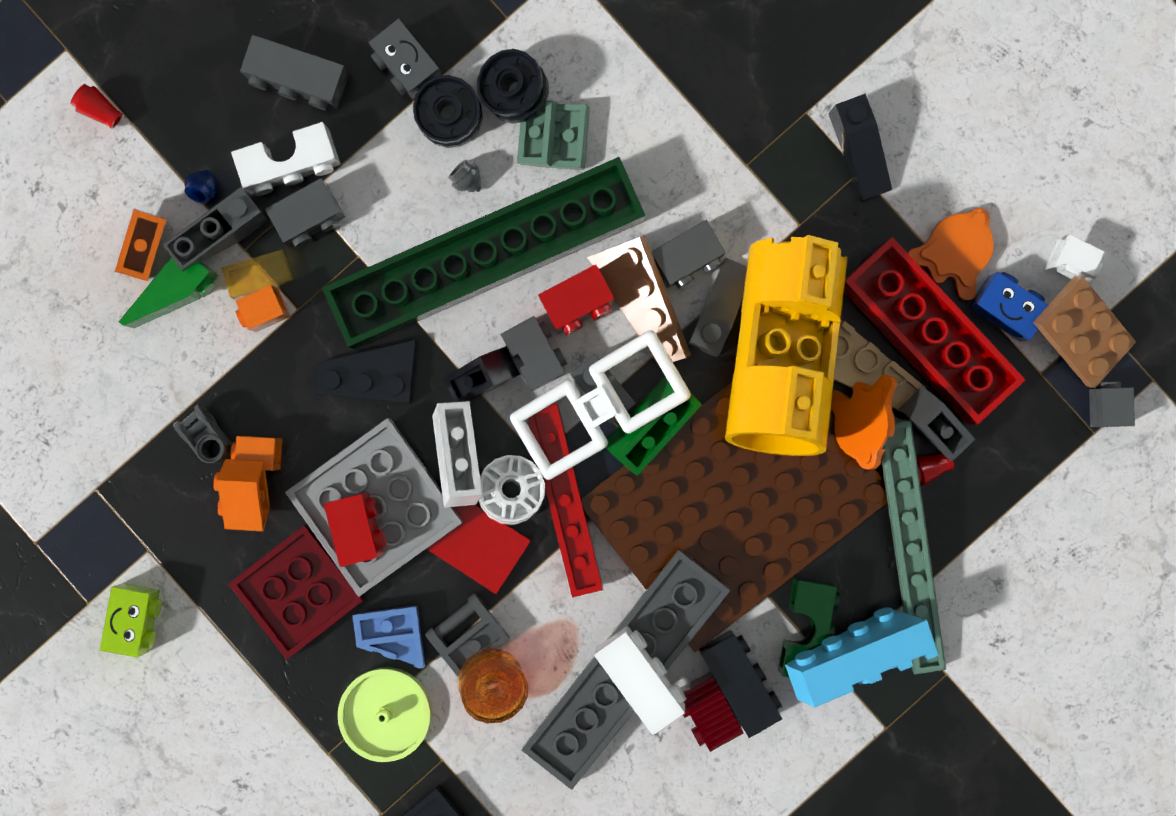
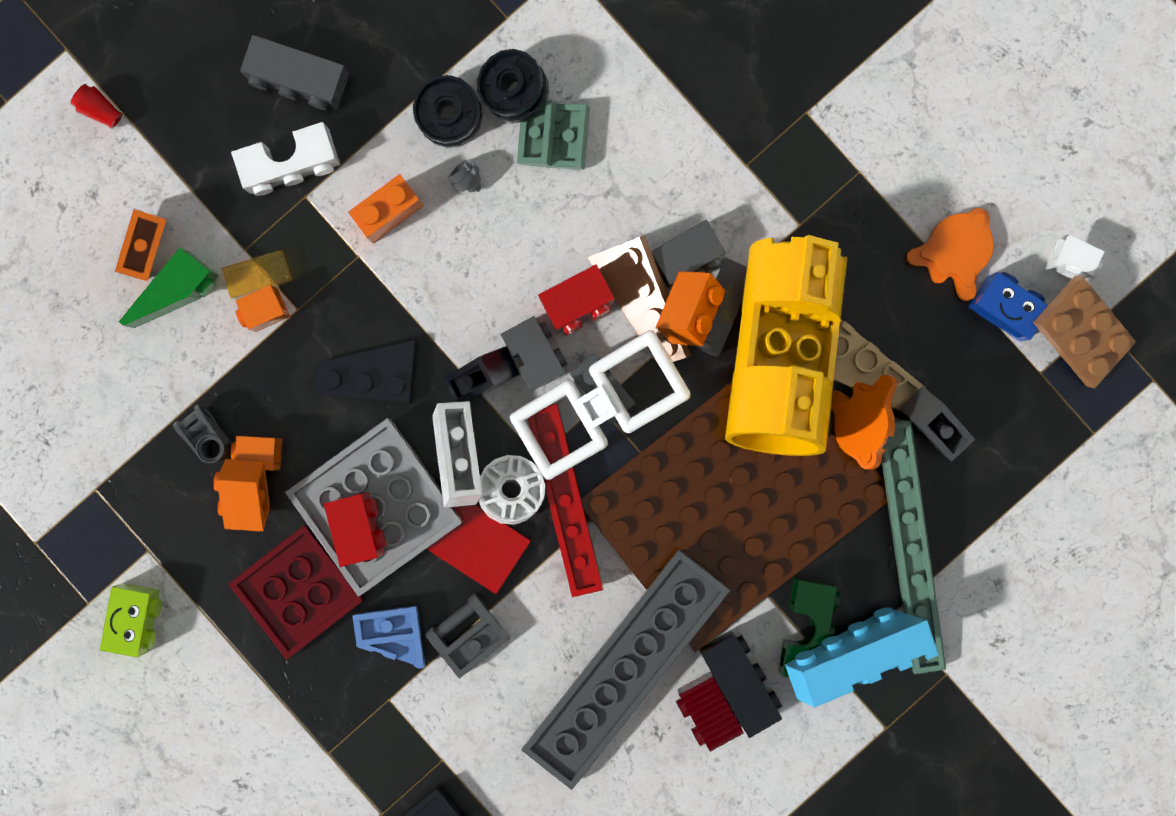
dark grey slope [162,187,268,271] -> none
clear blue plate [184,170,218,203] -> none
dark grey brick [265,178,345,248] -> none
dark green brick [322,157,646,349] -> none
yellowish green piece [338,667,432,762] -> none
dark grey brick [369,18,442,100] -> none
clear orange wheel [457,649,528,724] -> none
white brick [594,625,686,735] -> none
green brick [606,376,702,476] -> none
black slope [828,93,892,202] -> none
red brick [844,237,1025,424] -> none
red cone [916,453,954,487] -> none
dark grey brick [1089,382,1135,427] -> none
none -> orange brick [348,174,424,243]
none -> orange brick [656,271,726,346]

